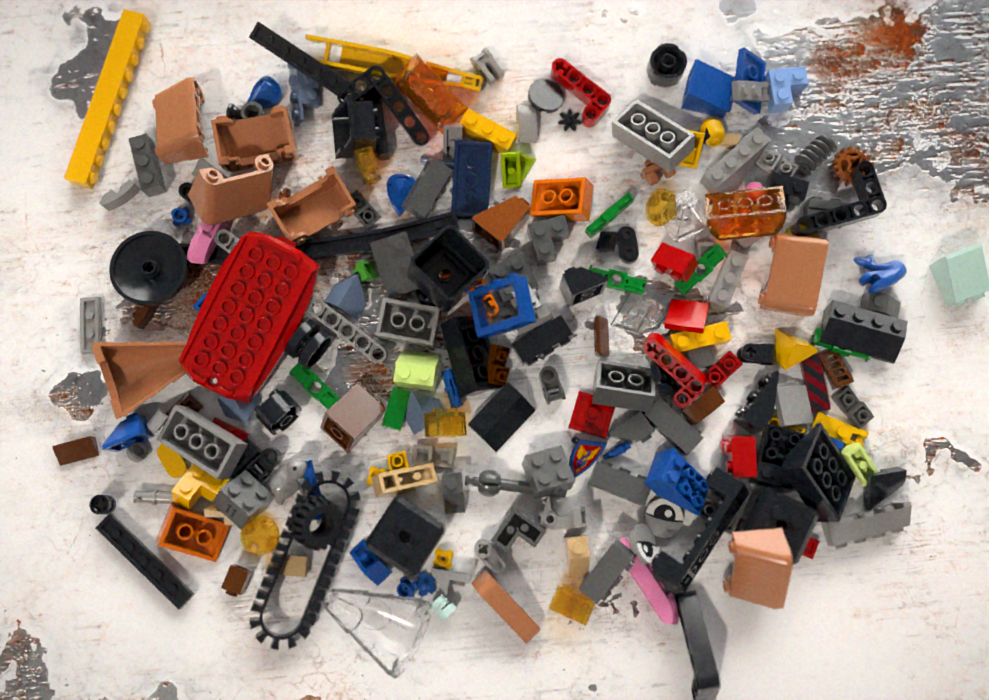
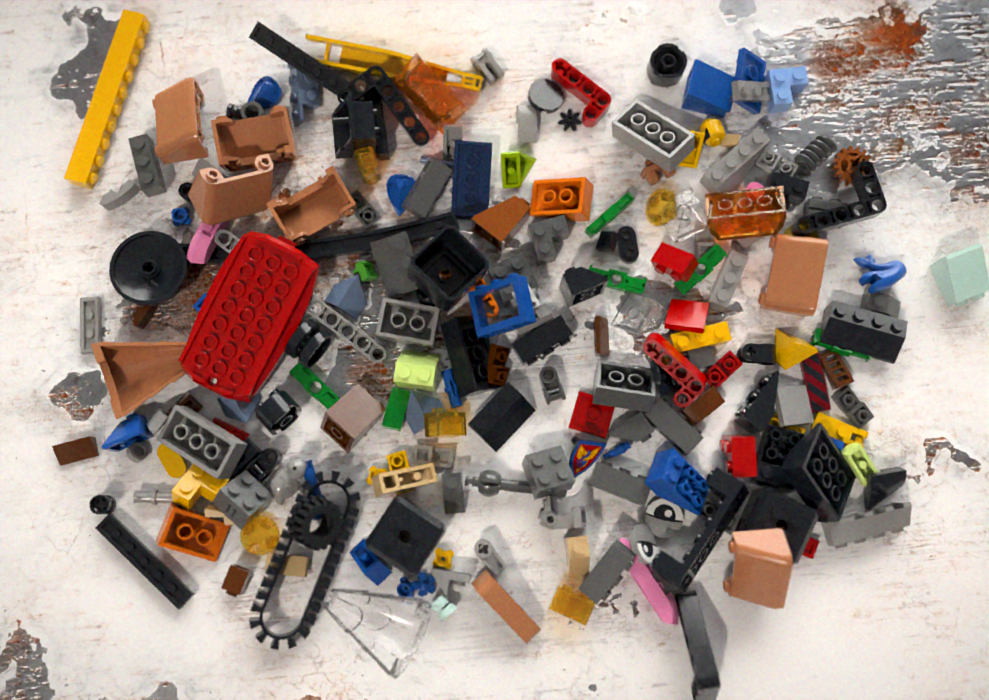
yellow brick [459,108,517,154] -> none
dark grey brick [491,508,546,552] -> none

